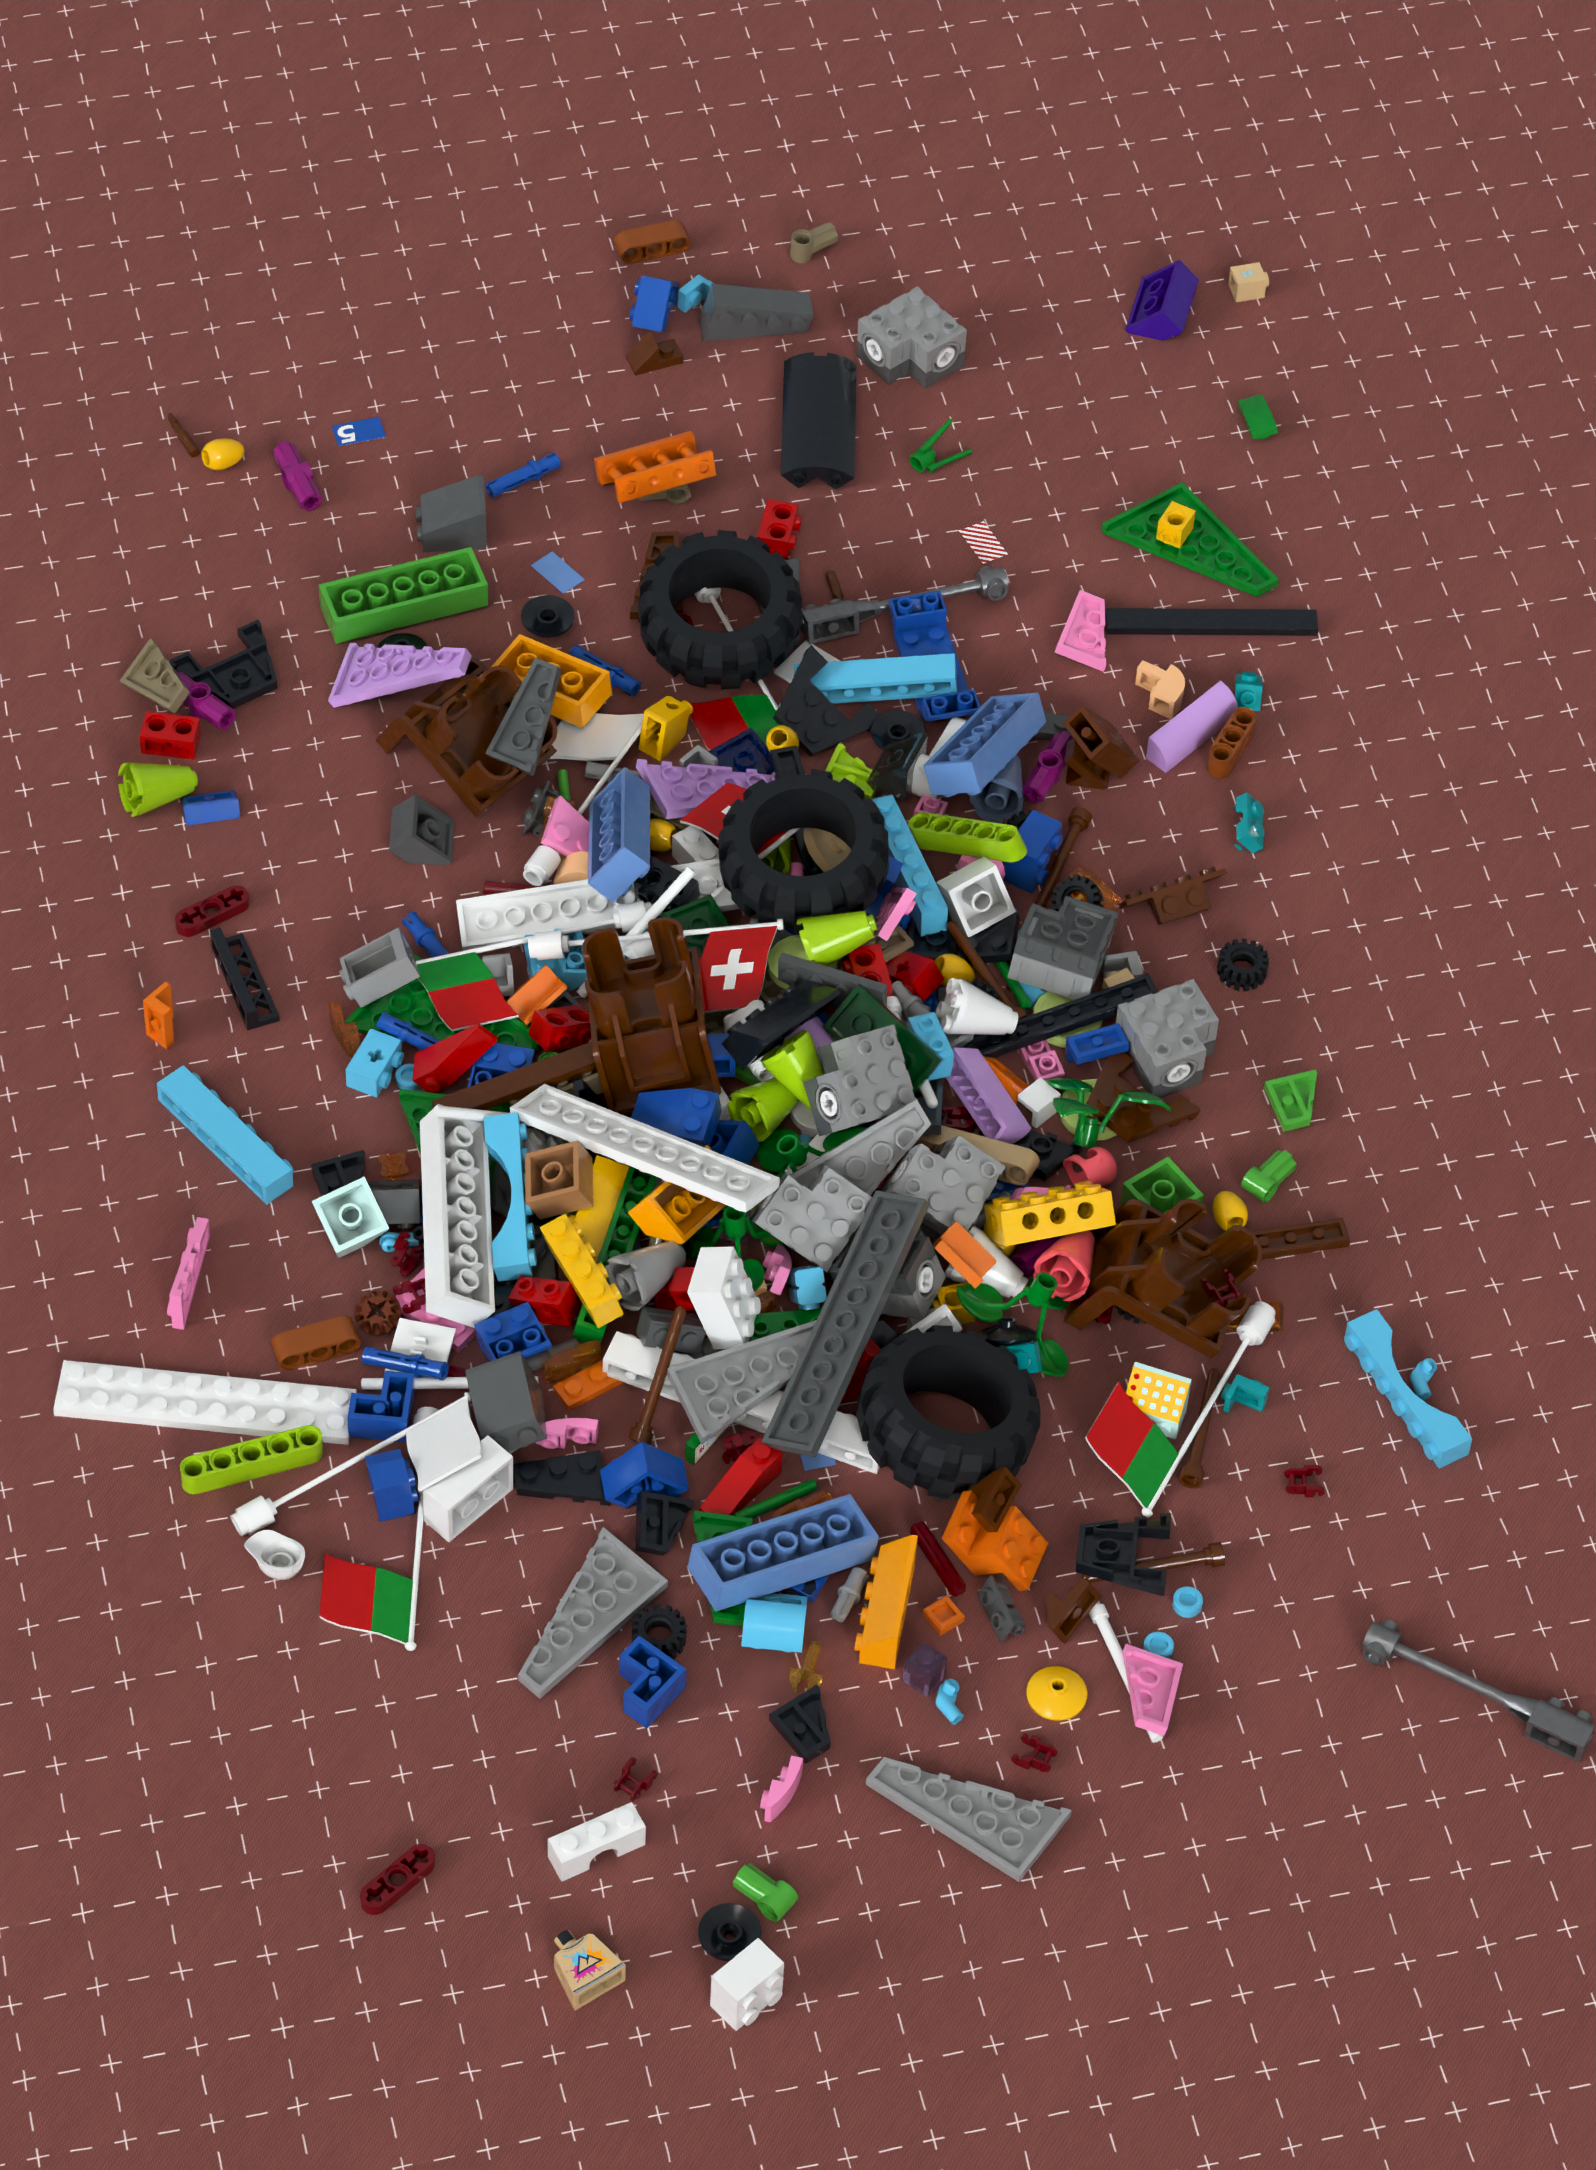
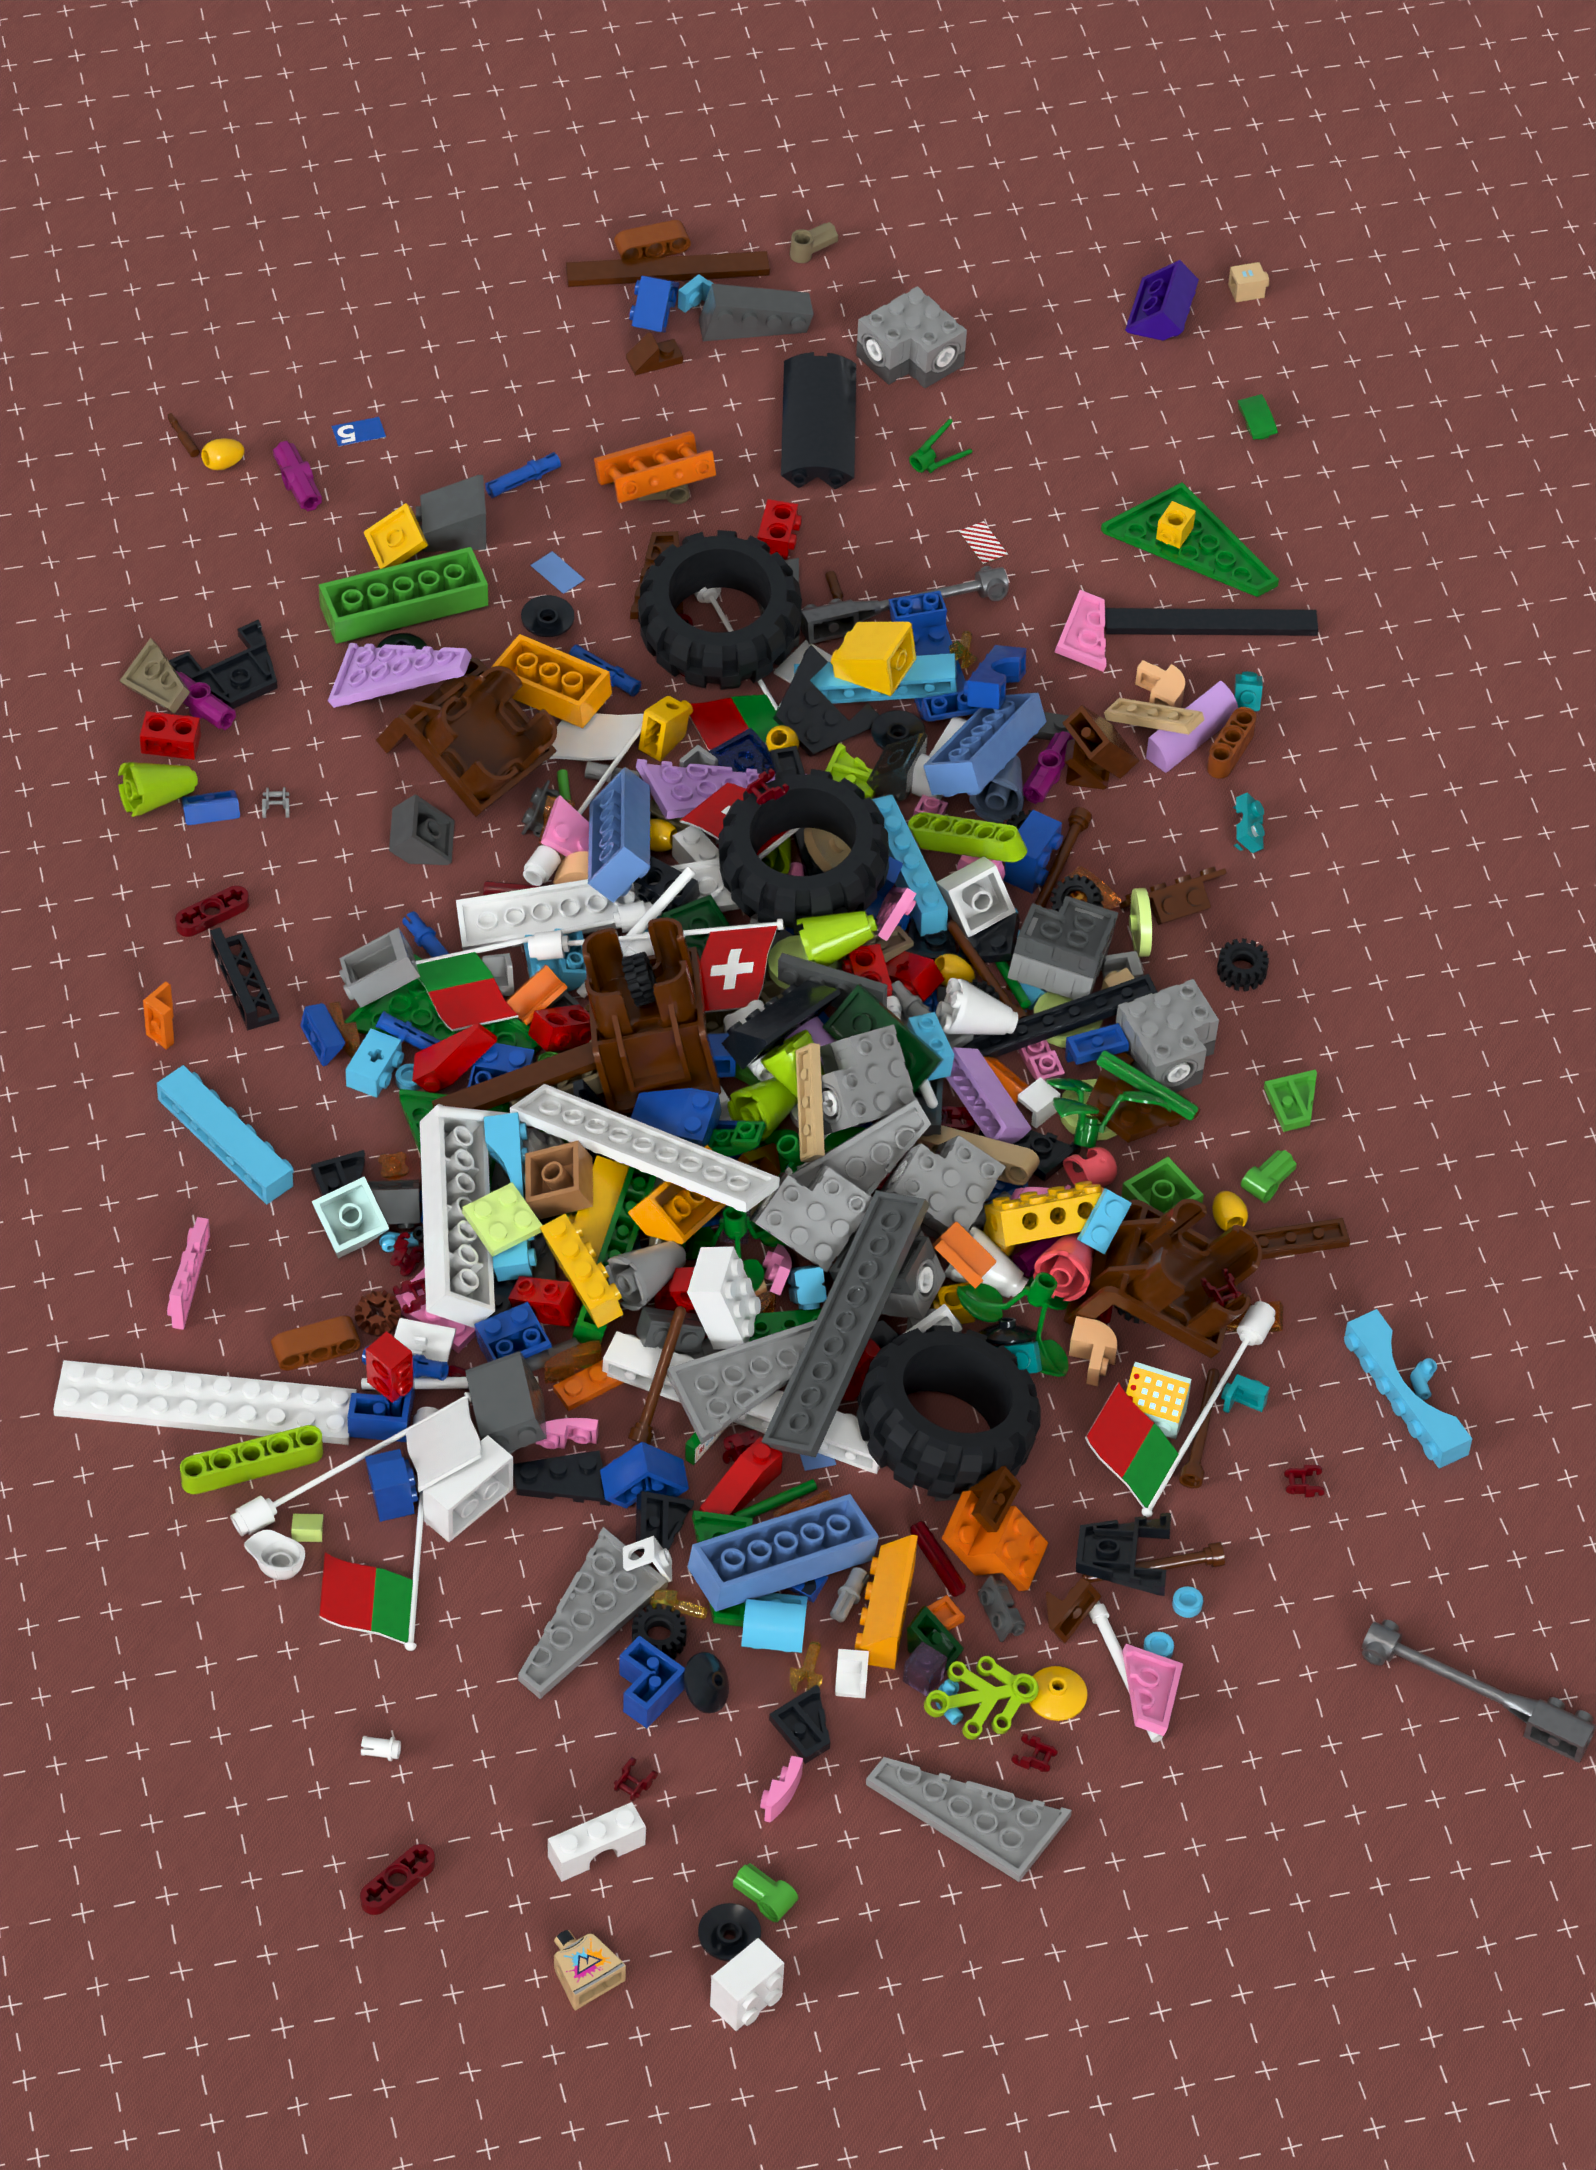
dark grey wing [485,657,562,776] -> none
none -> light grey piece [262,787,290,818]
none -> yellowish green slope [291,1514,324,1542]
none -> blue slope [300,1003,345,1066]
none -> white pin [361,1736,401,1761]
none -> yellow plate [364,503,428,569]
none -> red brick [366,1331,413,1403]
none -> yellowish green plate [462,1182,543,1257]
none -> reddish brown tile [566,251,770,287]
none -> black tyre [622,952,657,1007]
none -> white bracket [623,1536,672,1583]
none -> clear yellow bar [650,1590,708,1619]
none -> black dish [684,1652,729,1714]
none -> green slope [708,1121,766,1157]
none -> reddish brown slope [737,1143,781,1177]
none -> dark red piece [746,769,789,805]
none -> tan tile [796,1043,825,1162]
none -> yellow slope [831,622,916,696]
none -> white panel [835,1649,869,1698]
none -> dark green slope [907,1606,964,1672]
none -> lime plant [924,1656,1039,1740]
none -> clear yellow bar [949,631,977,669]
none -> blue arch [964,645,1026,709]
none -> light nougat brick [1069,1316,1117,1386]
none -> medium azure plate [1077,1188,1132,1254]
none -> green axle [1097,1050,1199,1120]
none -> tan tile [1104,698,1205,735]
none -> yellowish green wheel [1129,888,1152,957]

